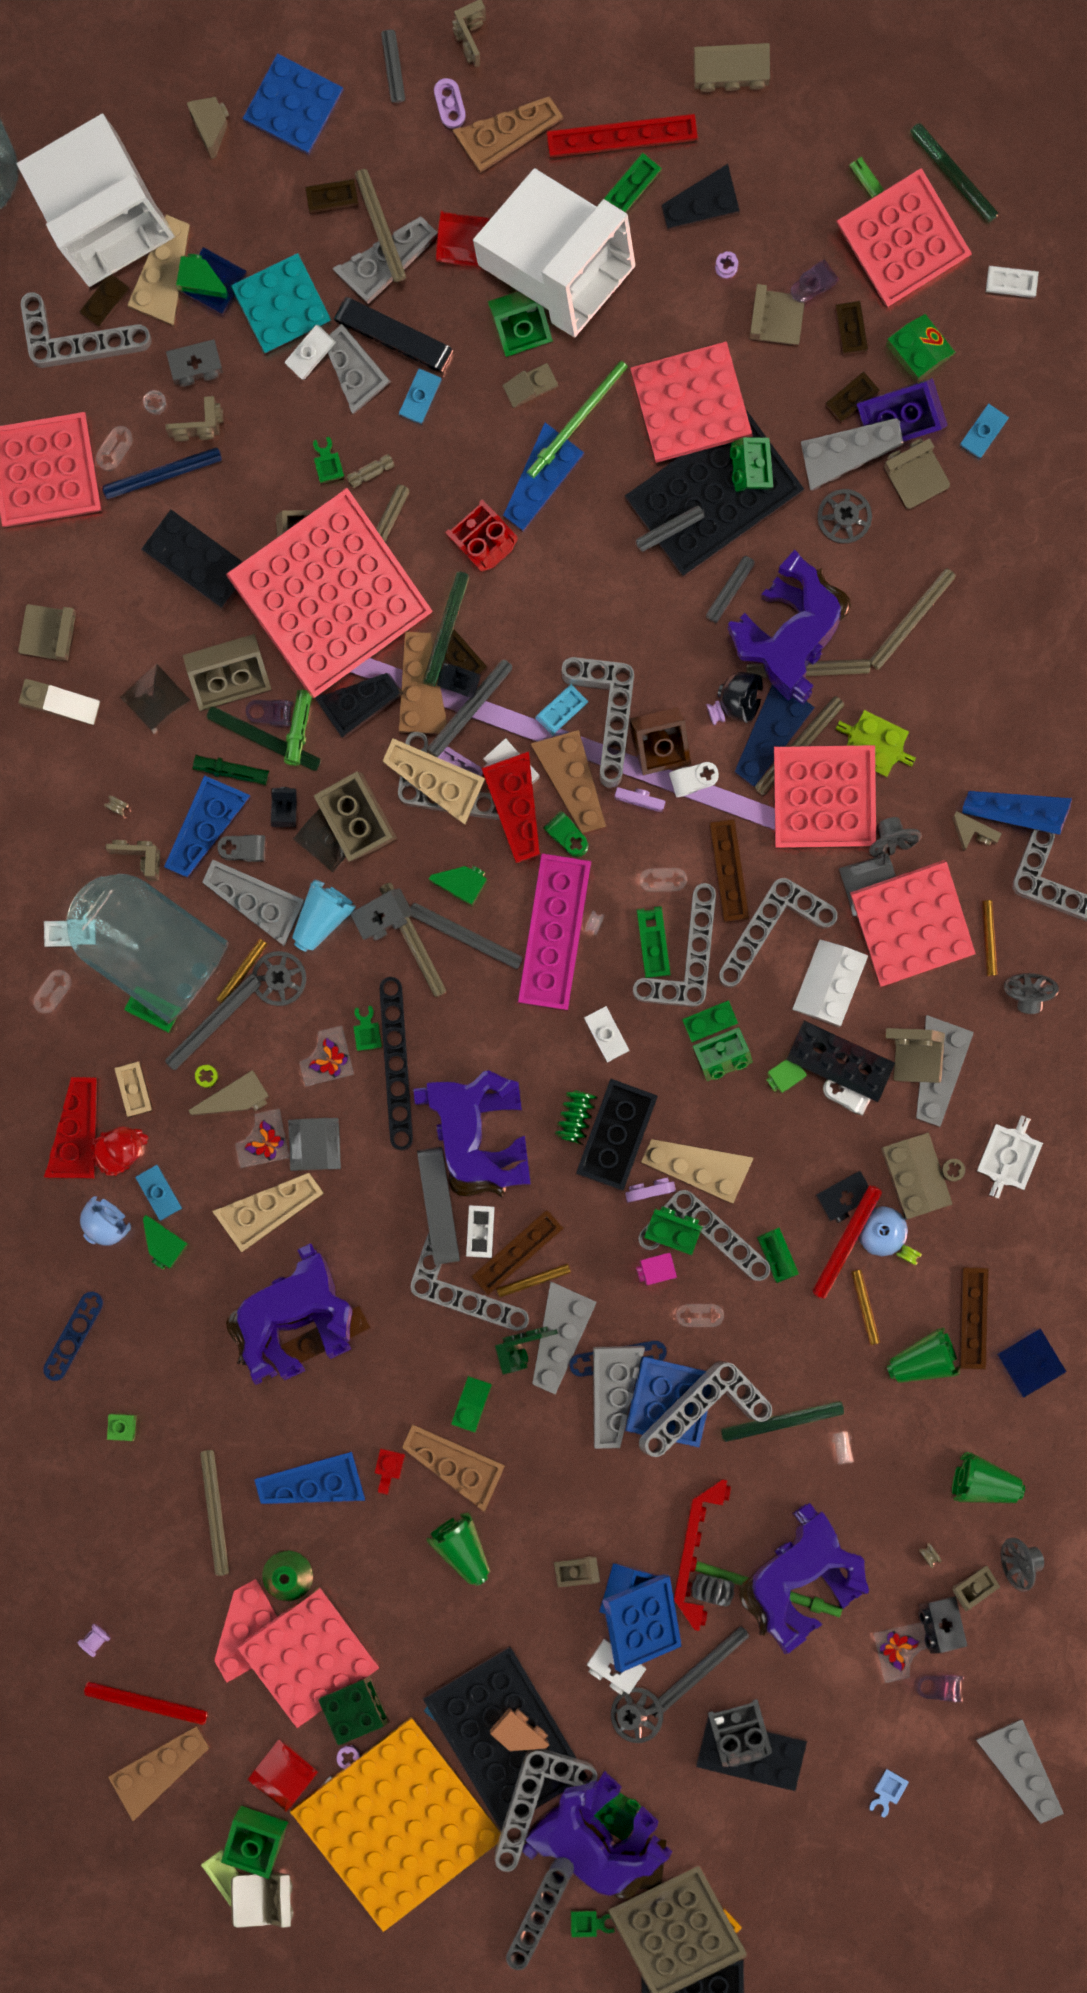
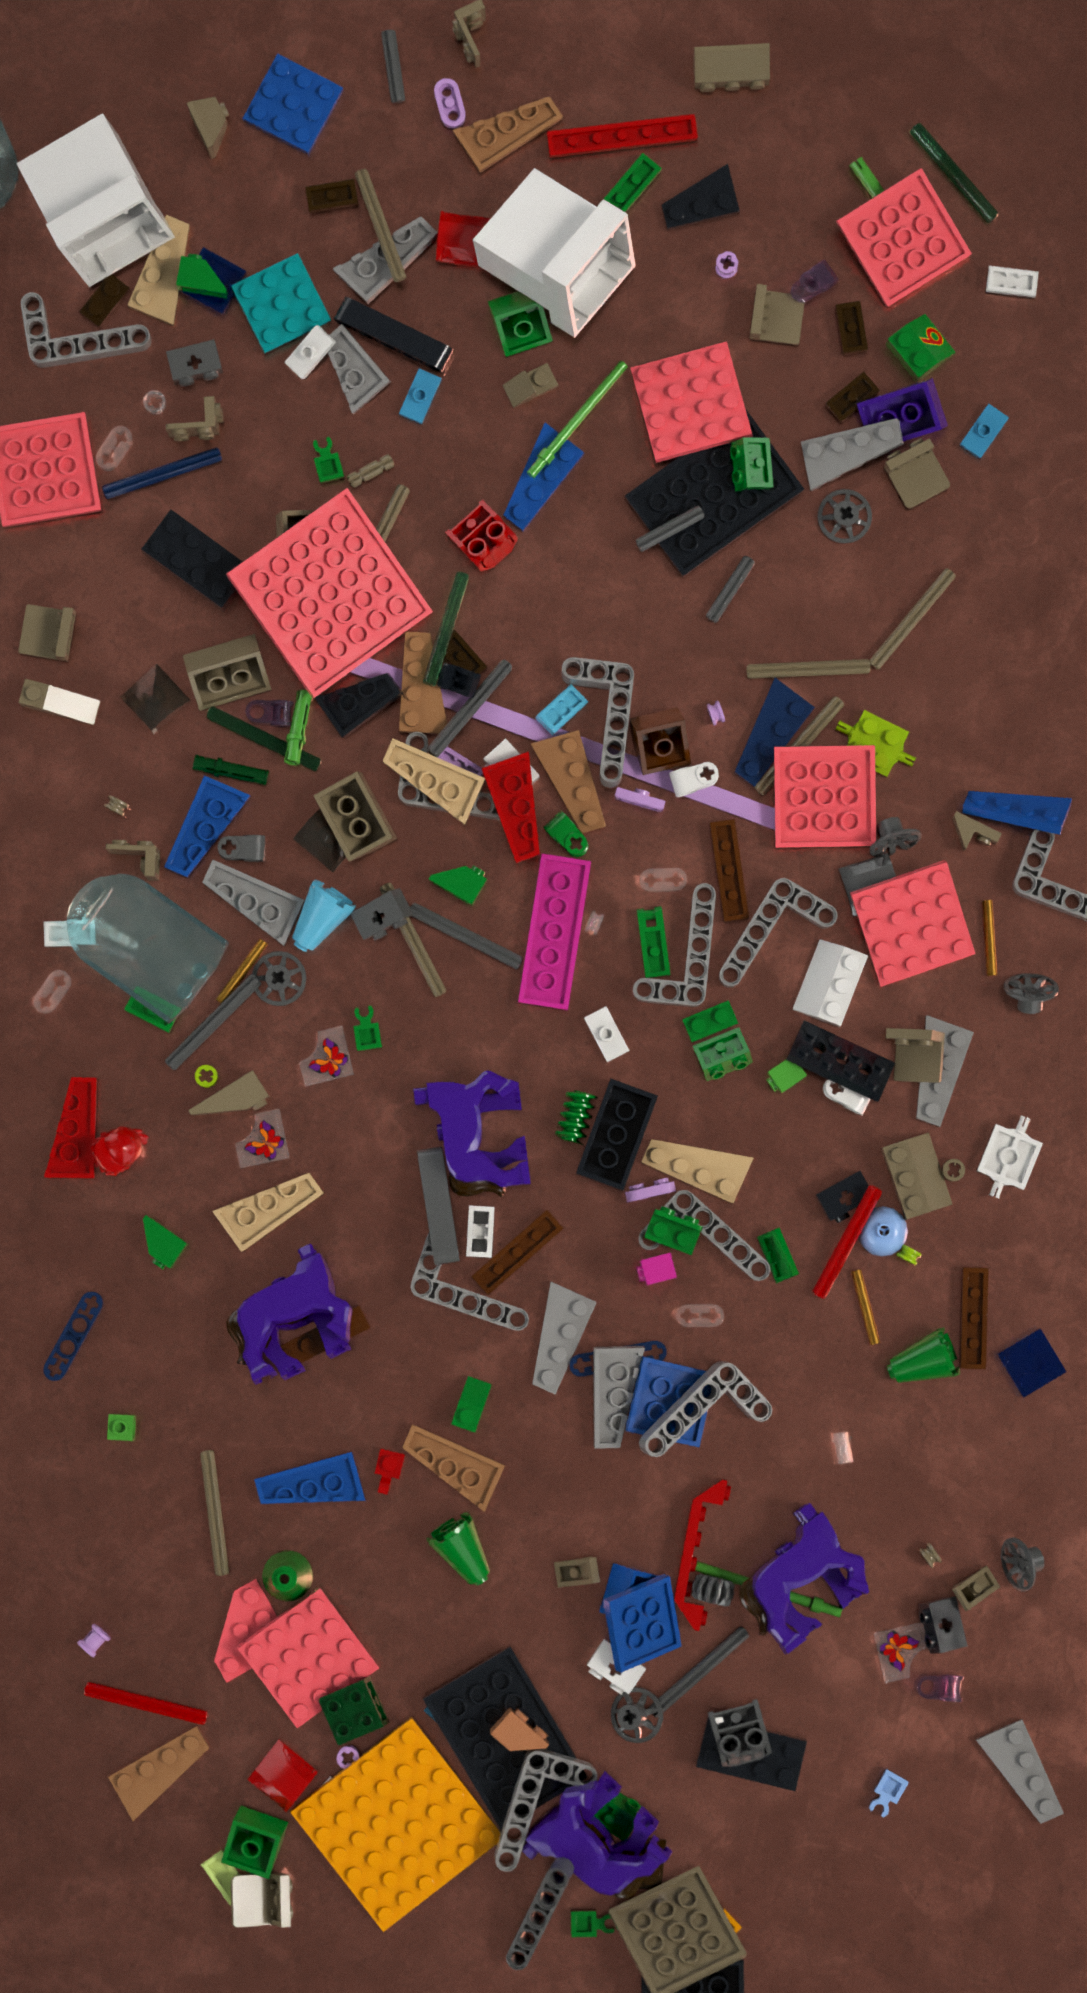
light blue cylinder [80,1196,131,1246] -> none
tan plate [115,1062,152,1117] -> none
dark azure plate [135,1165,182,1221] -> none
black bracket [271,787,297,827] -> none
dark grey slope [288,1118,341,1171] -> none
black beam [379,977,413,1151] -> none
dark green bracket [495,1326,558,1375] -> none
pearl gold bar [496,1263,571,1298] -> none
black cylinder [718,672,763,723] -> none
clear green axle [721,1401,845,1442] -> none
dark purple piece [728,550,851,705] -> none
green cone [952,1452,1025,1503] -> none

